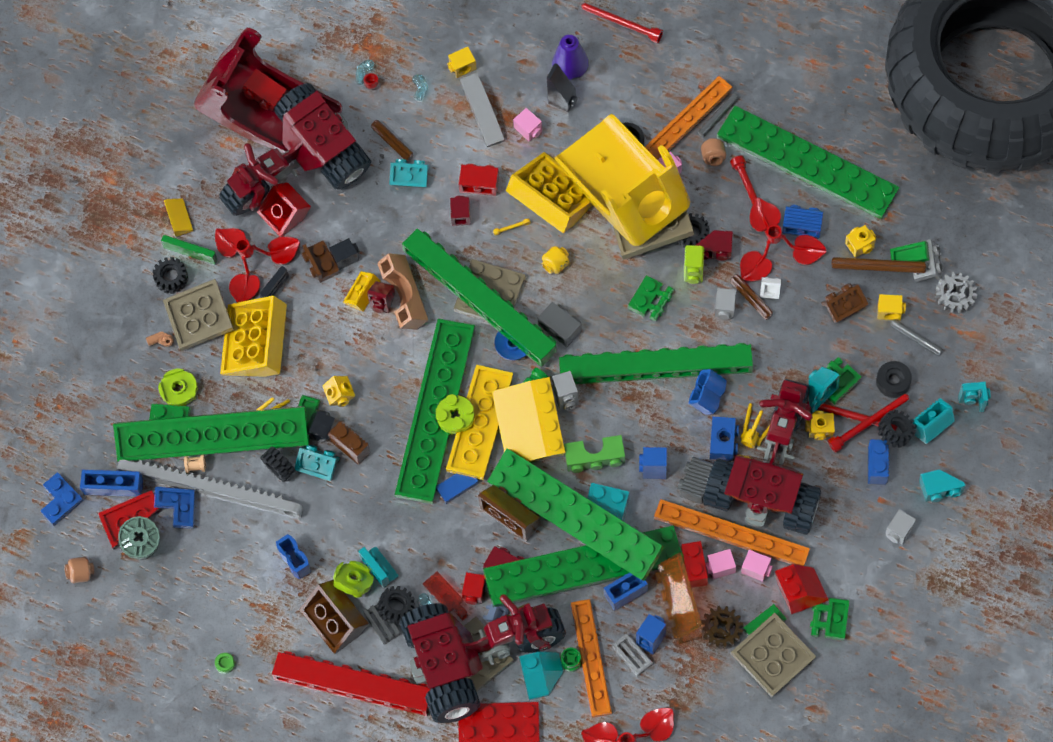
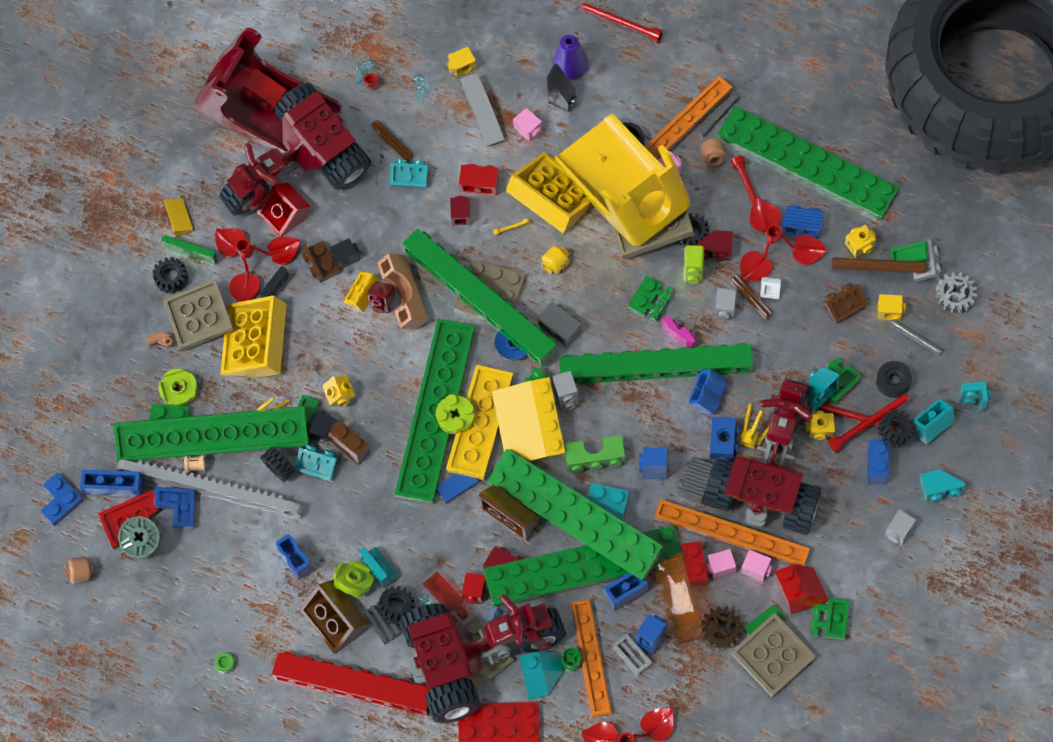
none -> dark pink slope [662,315,697,348]

